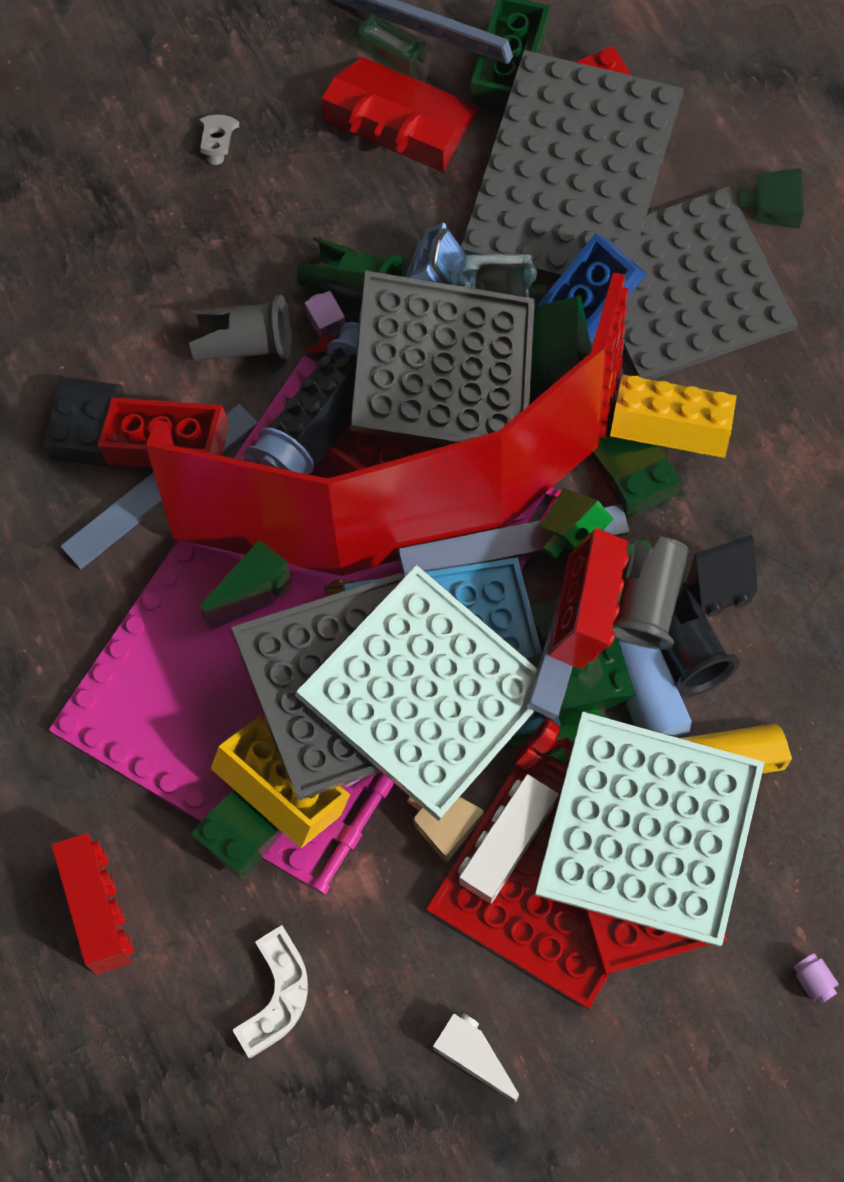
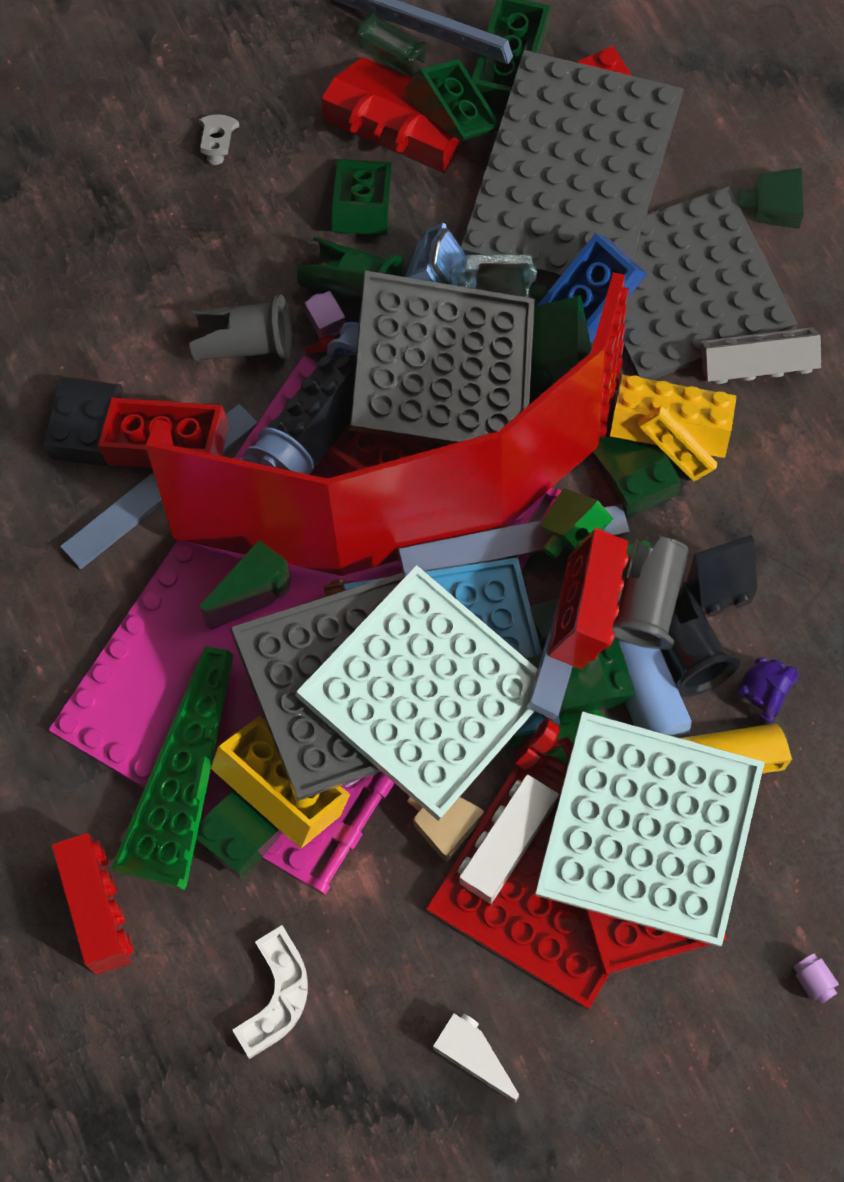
none -> green wing [111,646,234,890]
none -> dark green slope [332,159,392,236]
none -> dark green slope [405,59,500,141]
none -> yellow tile [637,406,717,482]
none -> light grey brick [701,327,821,384]
none -> dark purple helmet [737,657,799,723]

